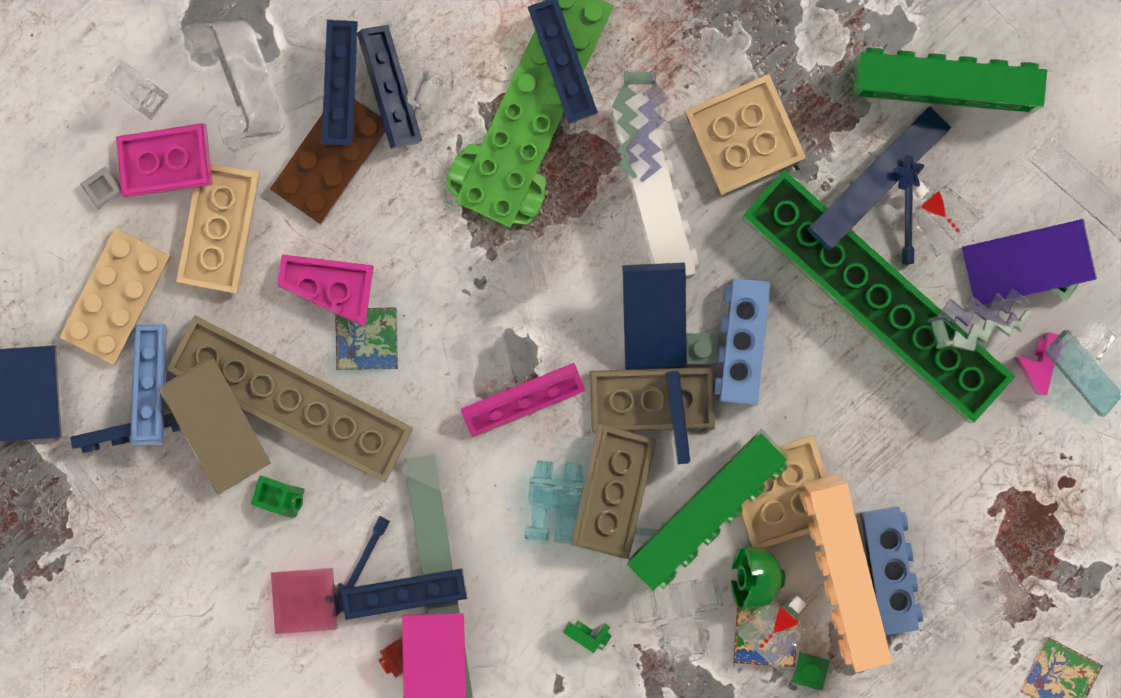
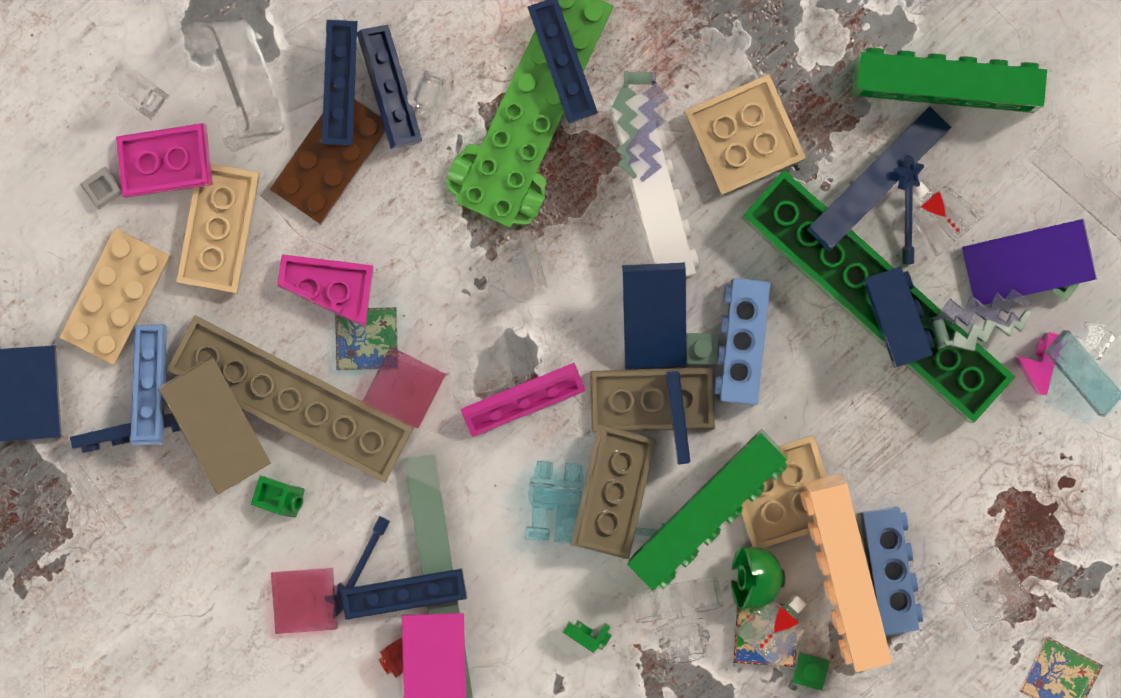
none -> clear pink tile [363,346,446,428]
none -> dark blue brick [862,266,935,368]

